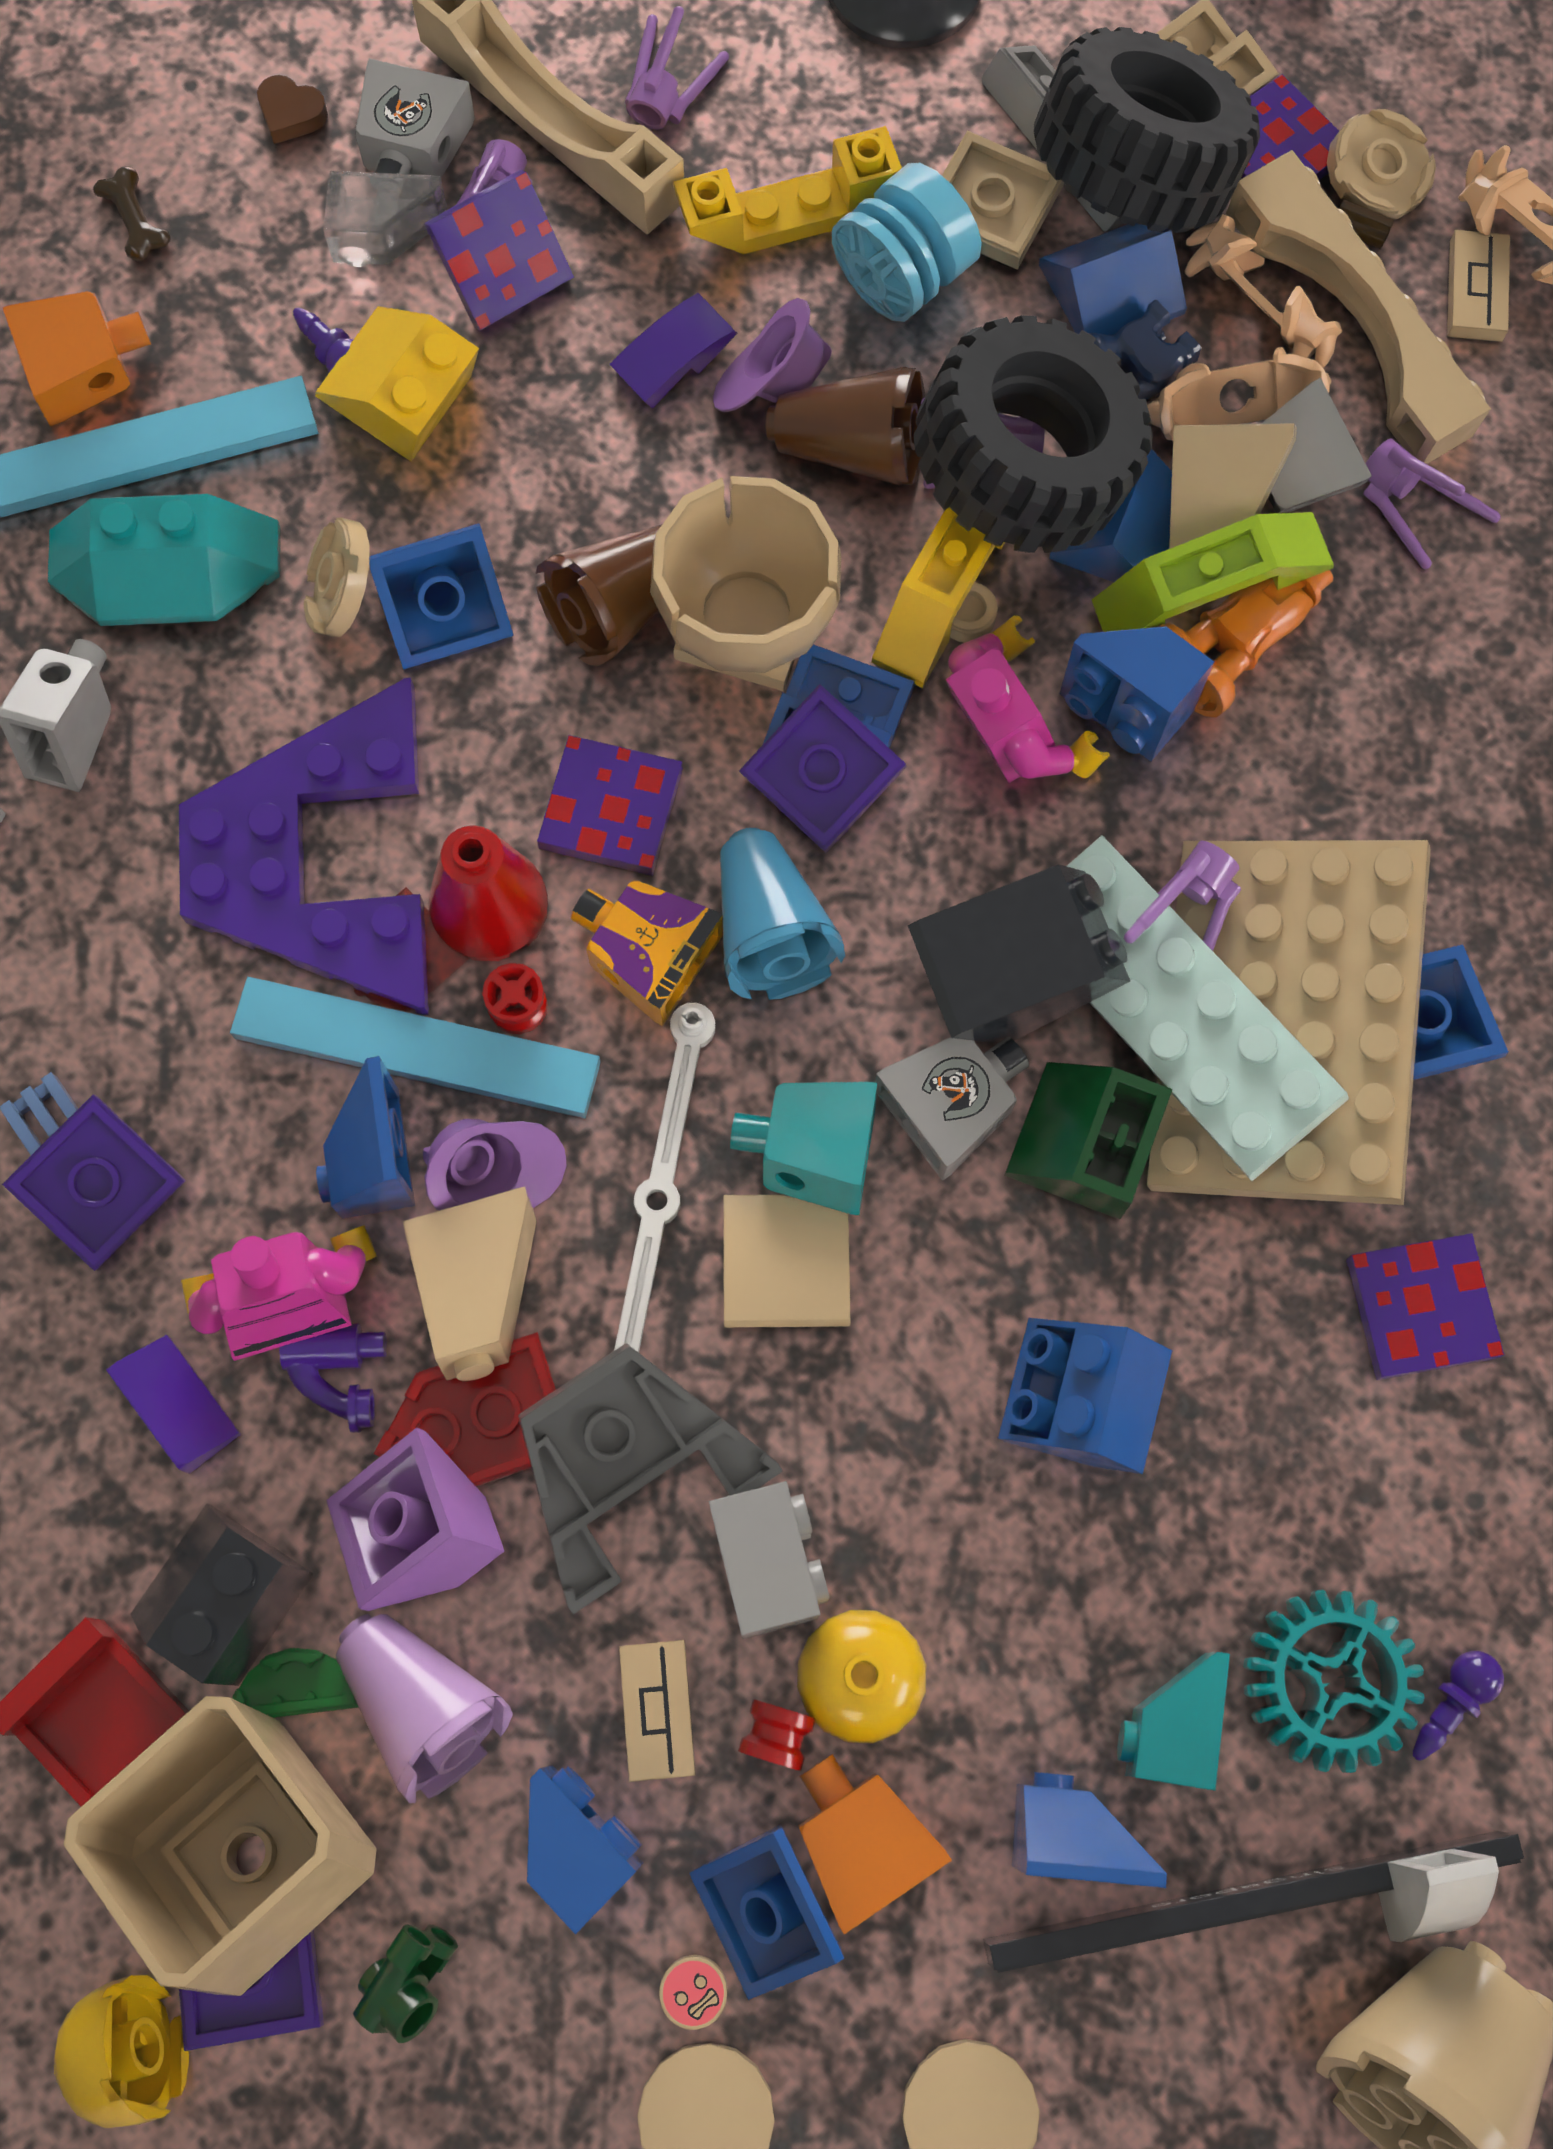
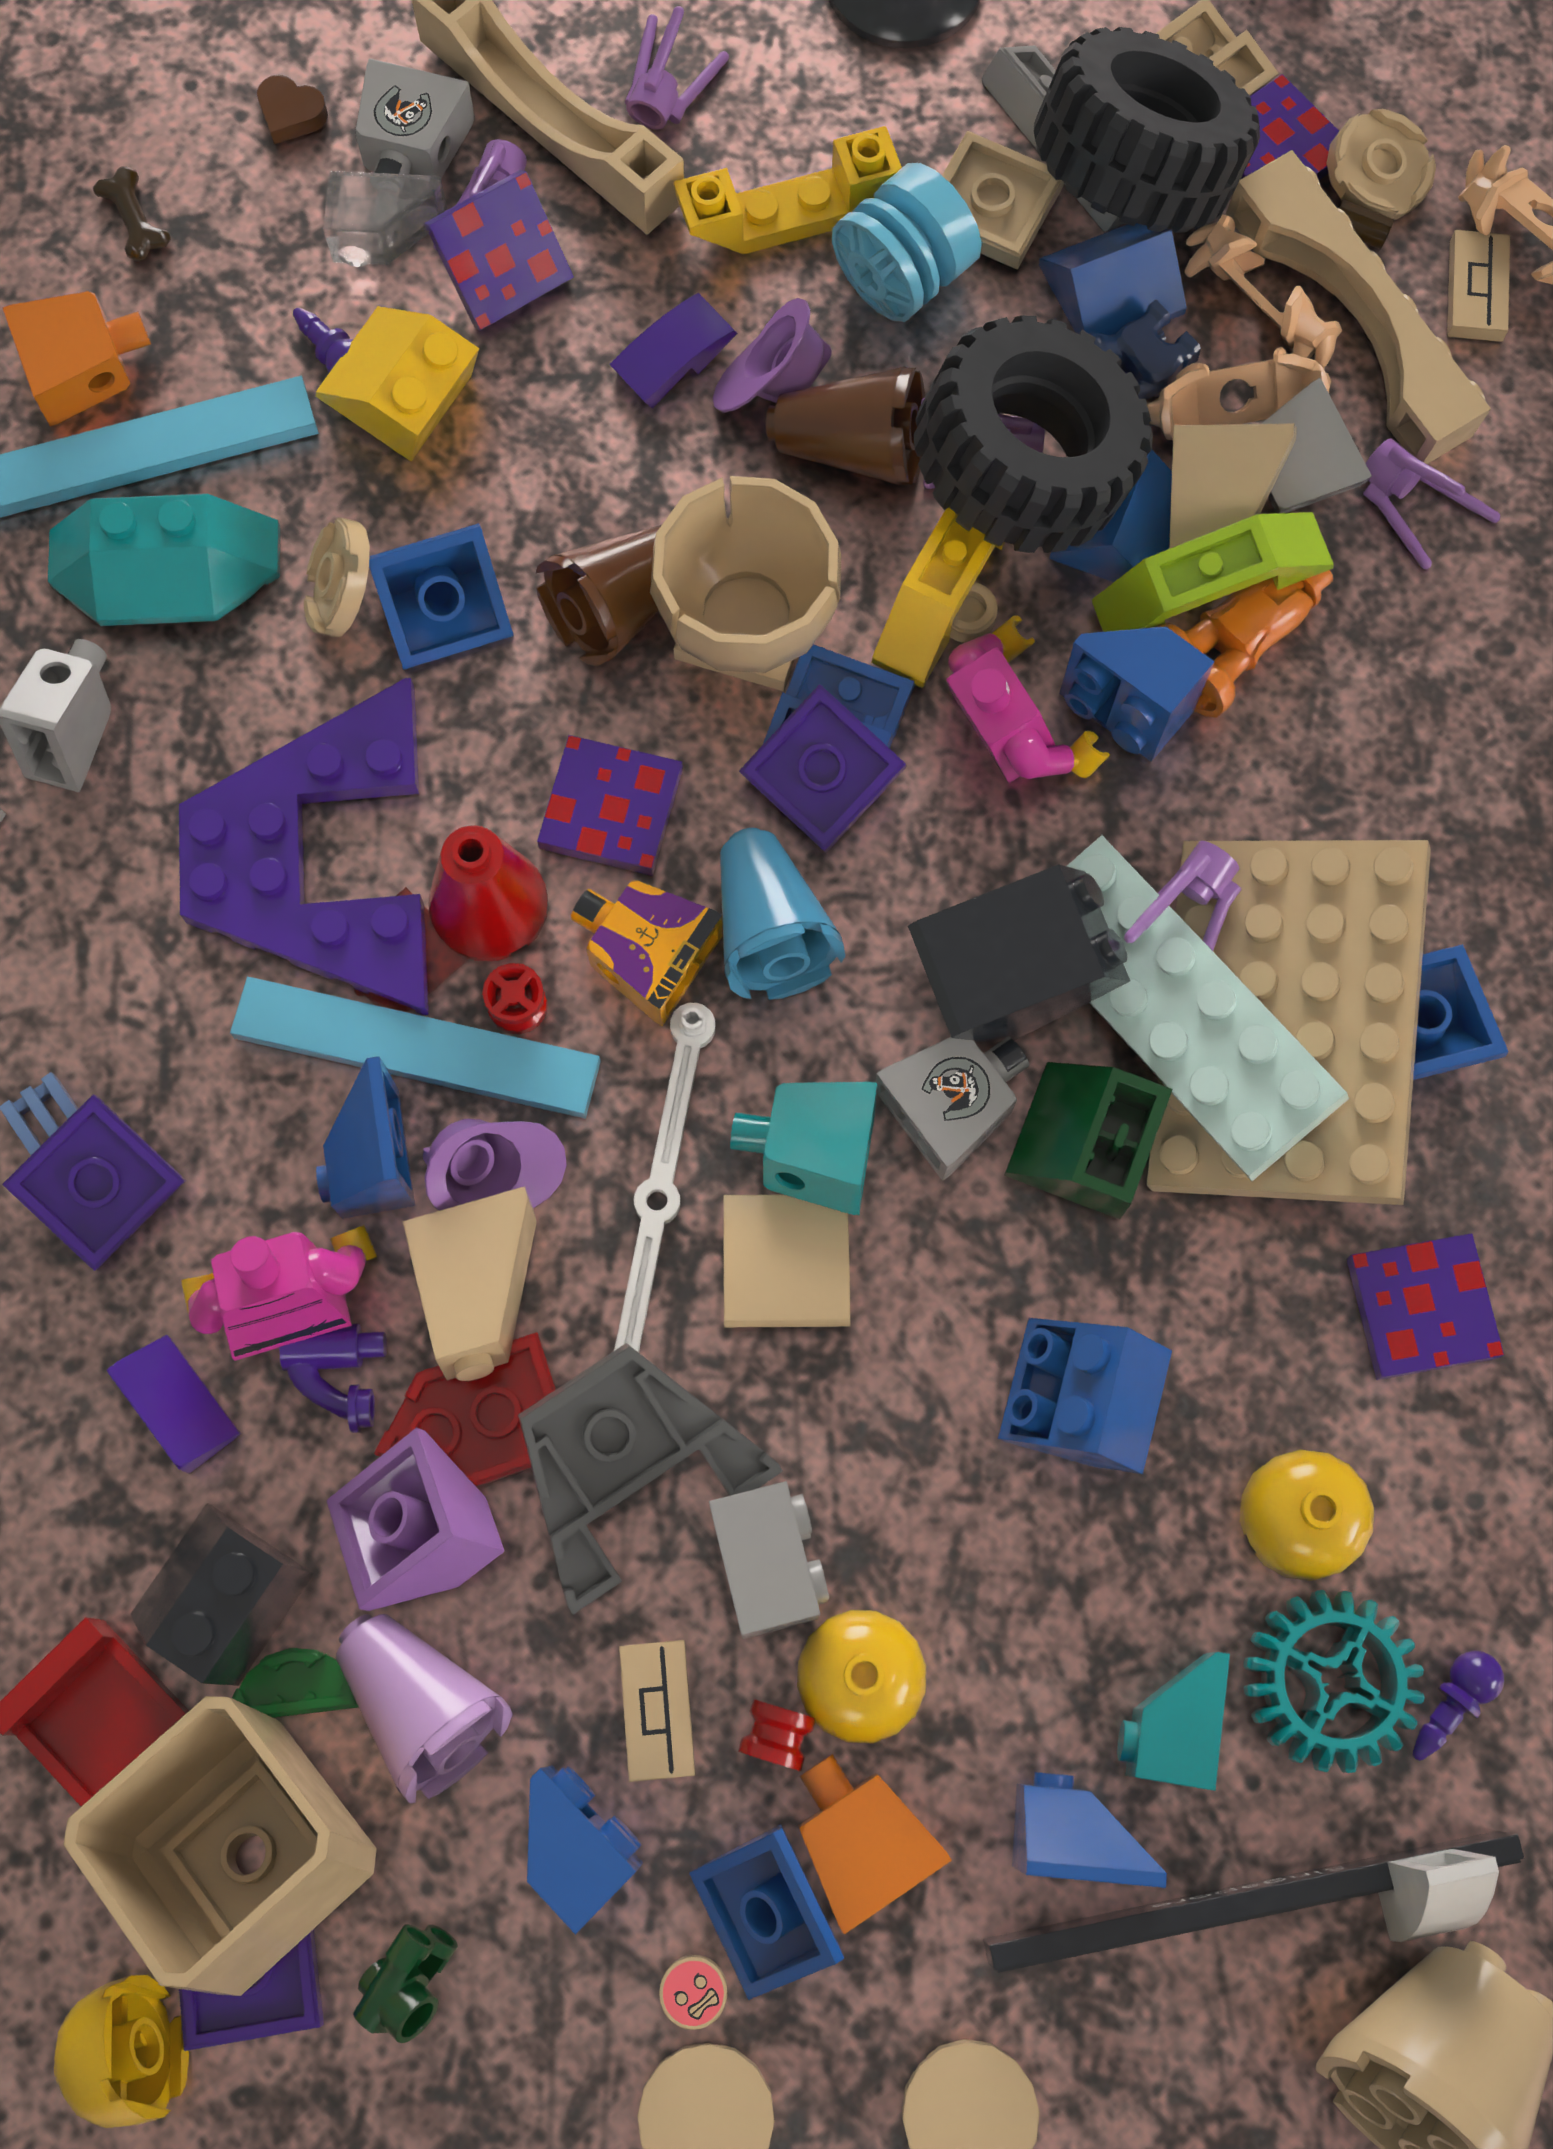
none -> yellow cylinder [1240,1450,1374,1581]

